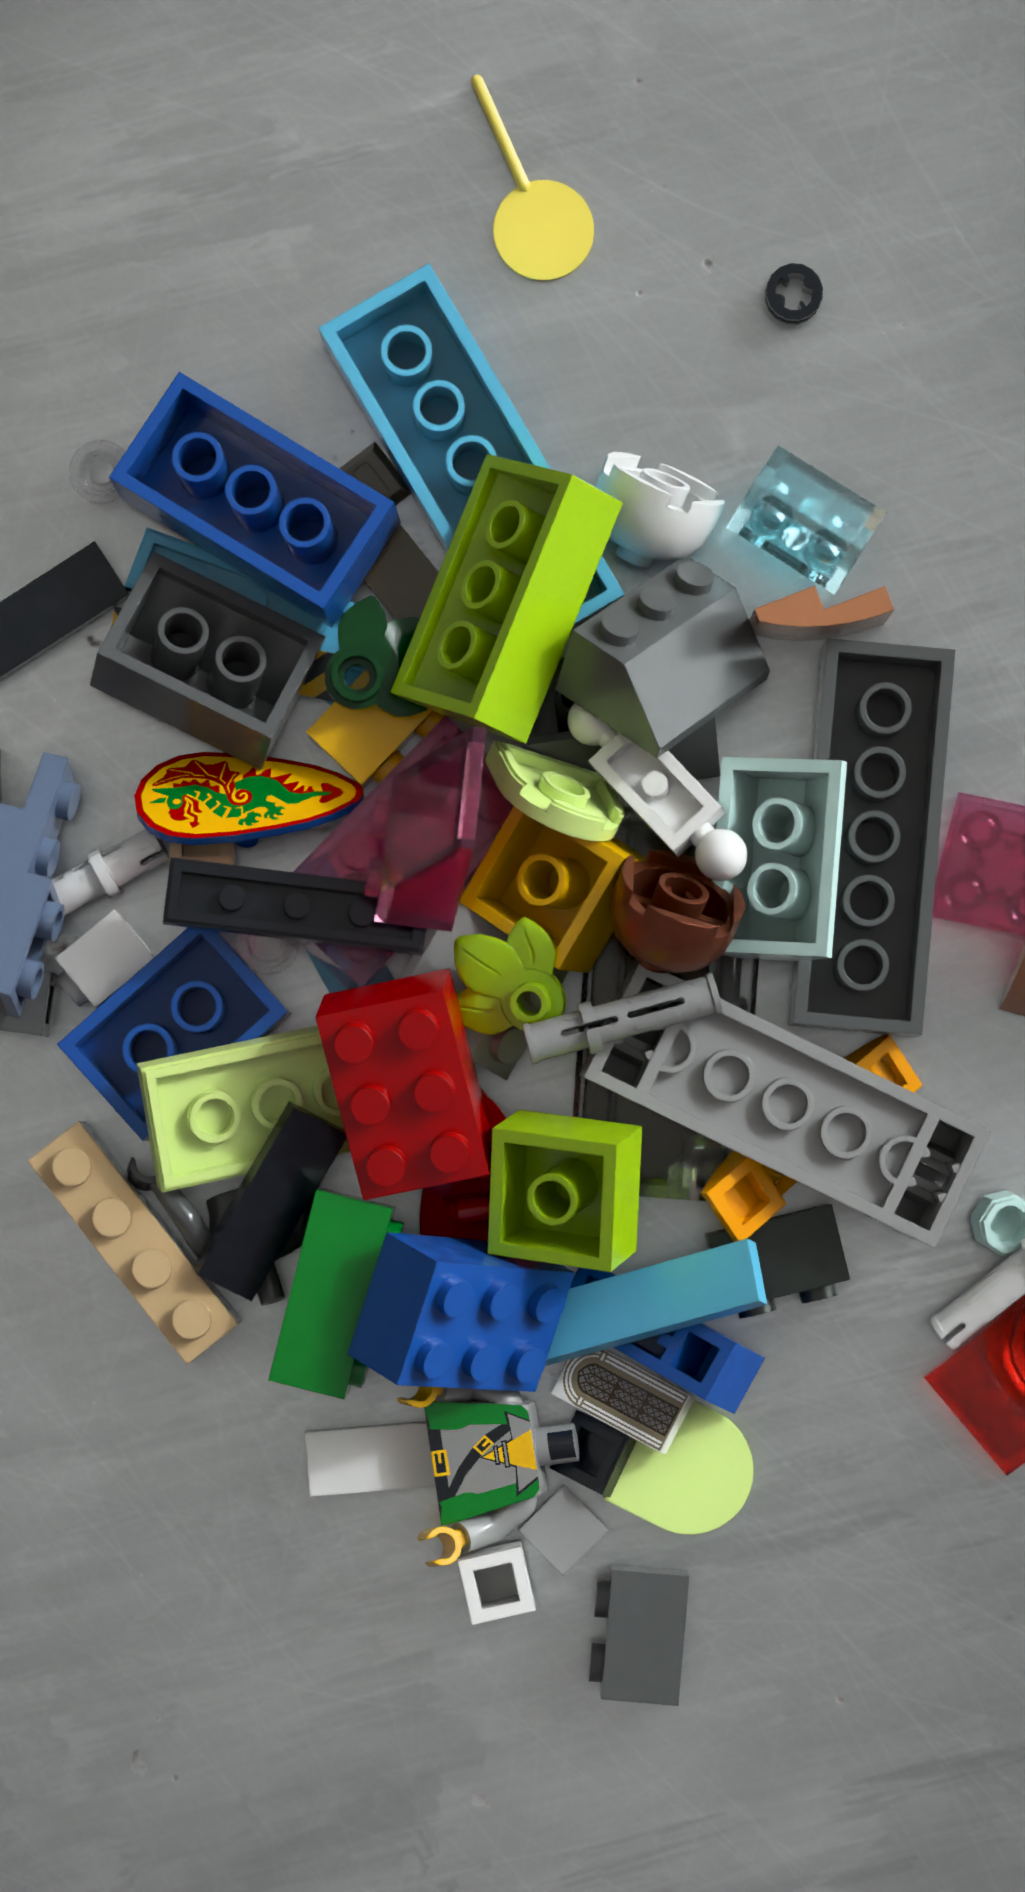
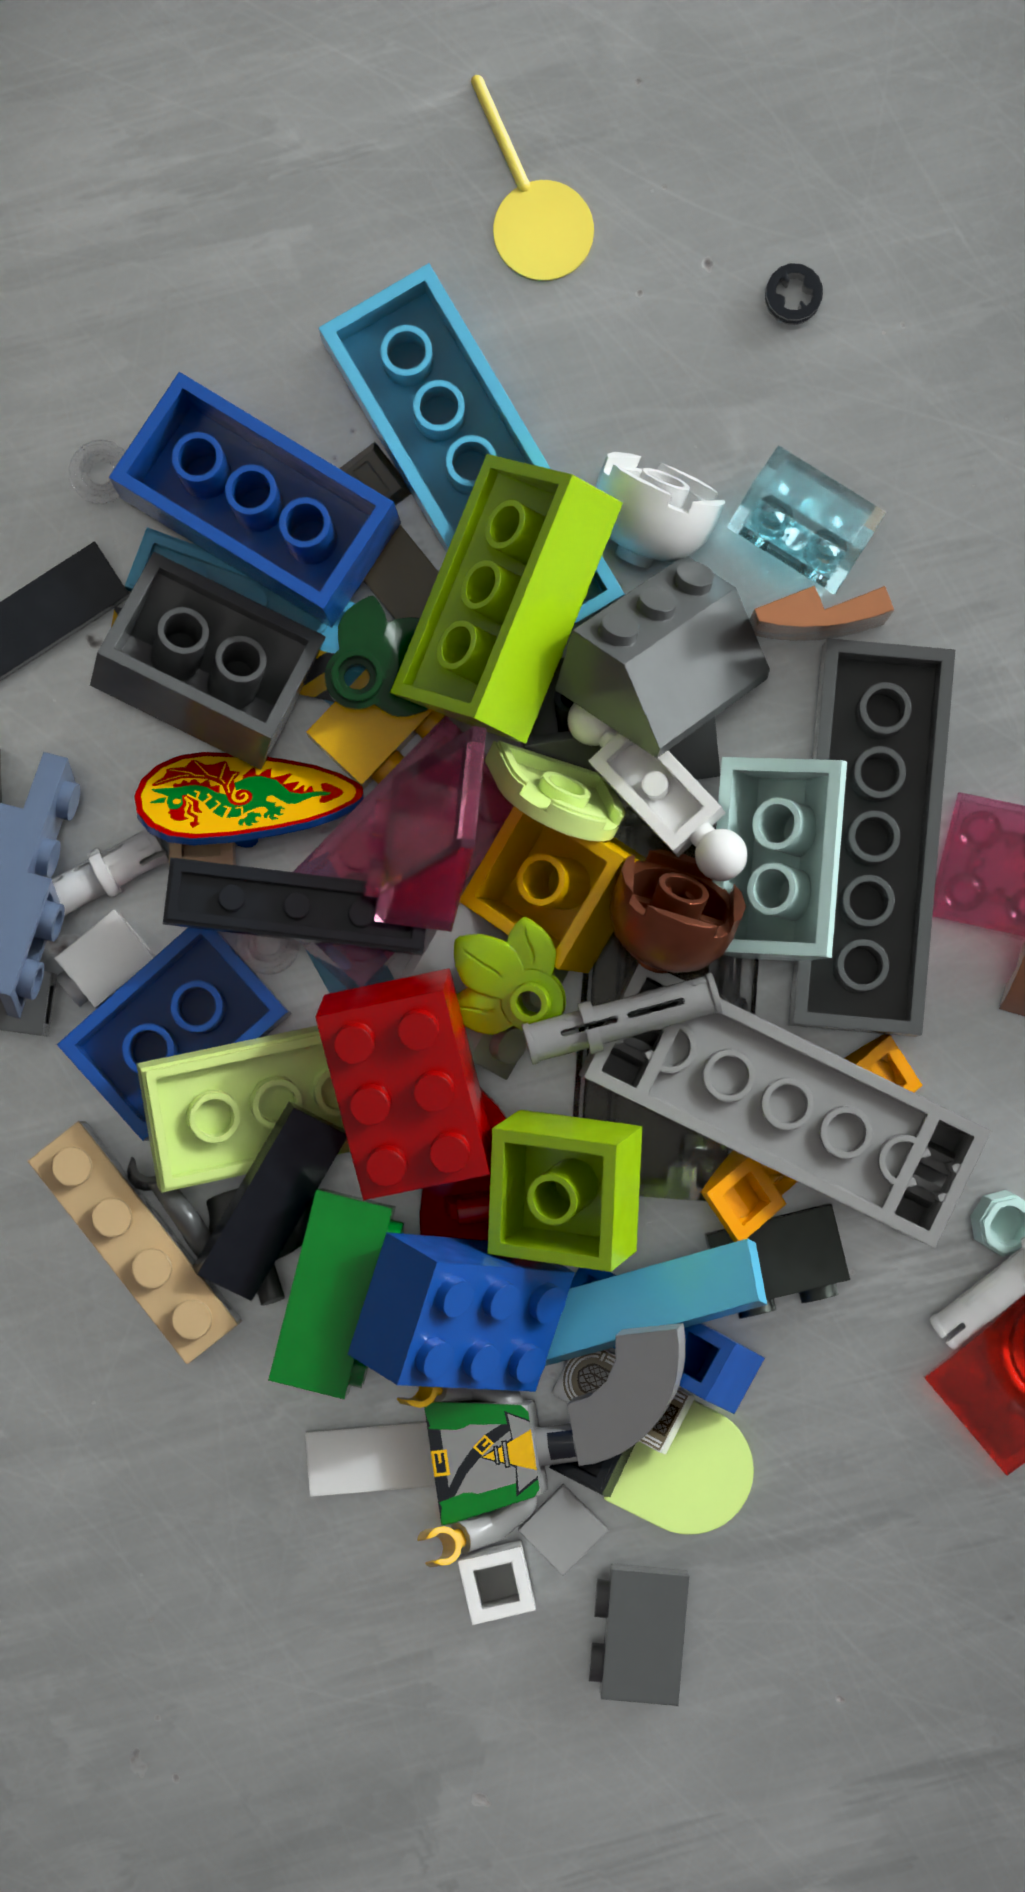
none -> light grey tile [567,1323,685,1466]

